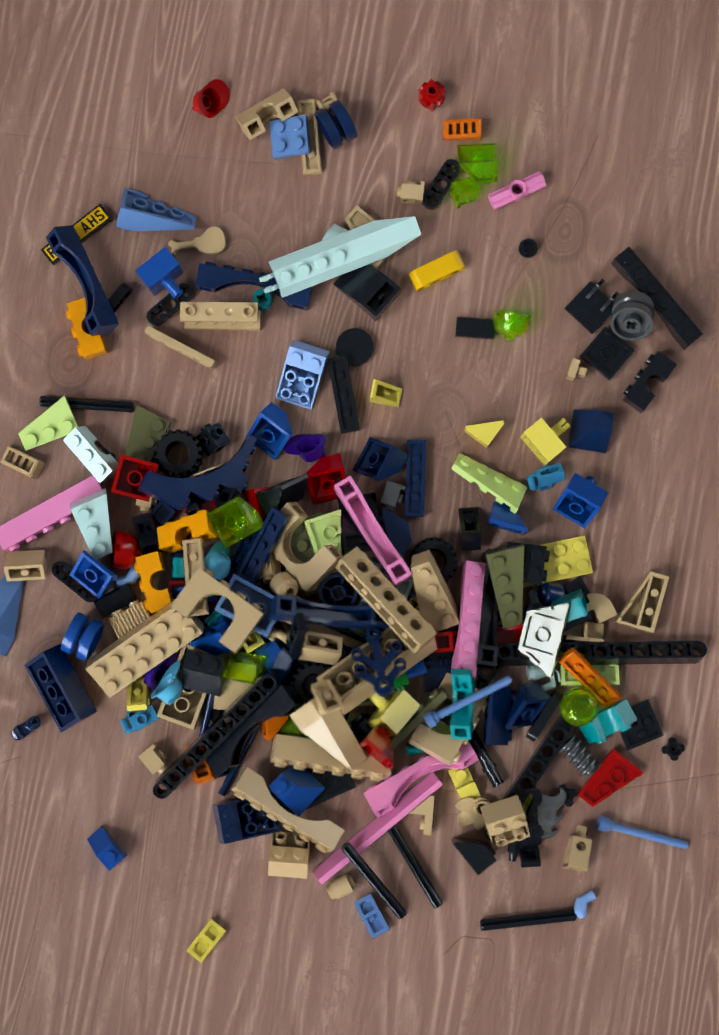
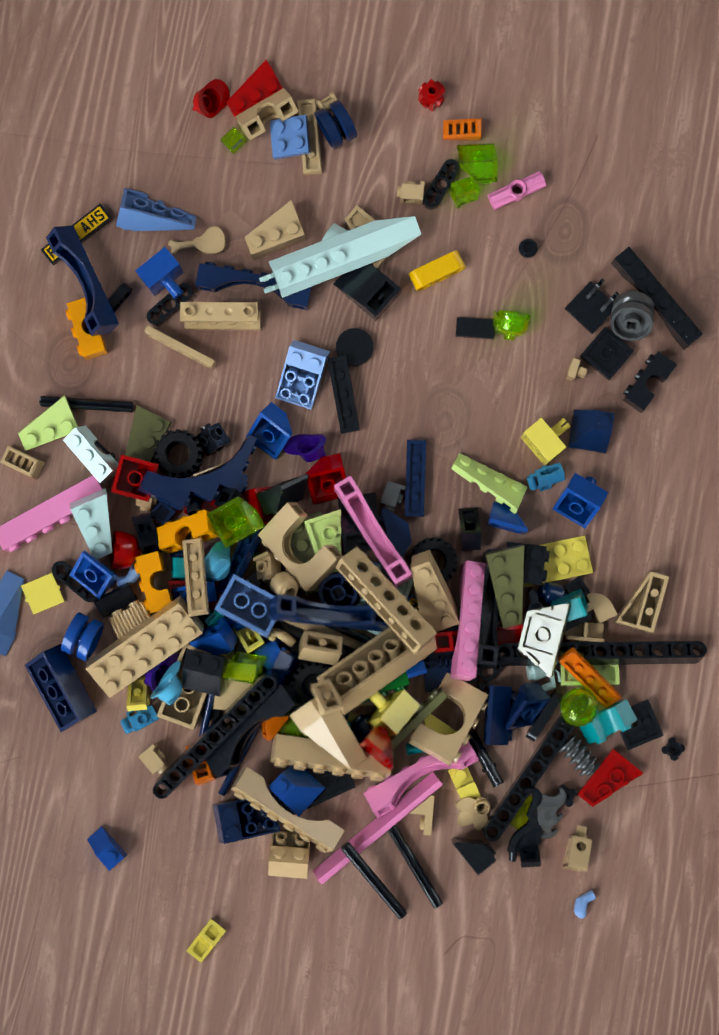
tan brick [4,550,48,582] -> none
dark blue piece [11,716,41,740] -> none
tan arch [170,567,264,654] -> none
dark blue plate [237,507,290,585] -> none
teal wheel [253,289,273,311] -> none
black plate [286,613,309,660] -> none
tan brick [326,874,356,900] -> none
dark blue plant [351,627,406,697] -> none
dark blue slope [353,437,408,481] -> none
medium blue slope [354,894,390,939] -> none
light yellow slope [370,379,402,407] -> none
medium blue piece [423,676,512,729] -> none
teal arch [450,669,475,740] -> none
light yellow slope [464,420,504,448] -> none
tan slope [480,795,530,848] -> none
black axle [480,909,577,931] -> none
medium blue piece [597,815,689,849] -> none
none -> light yellow piece [21,573,65,615]
none -> clear neon green tile [220,127,247,155]
none -> red wing [226,59,283,120]
none -> tan wedge [245,200,305,260]

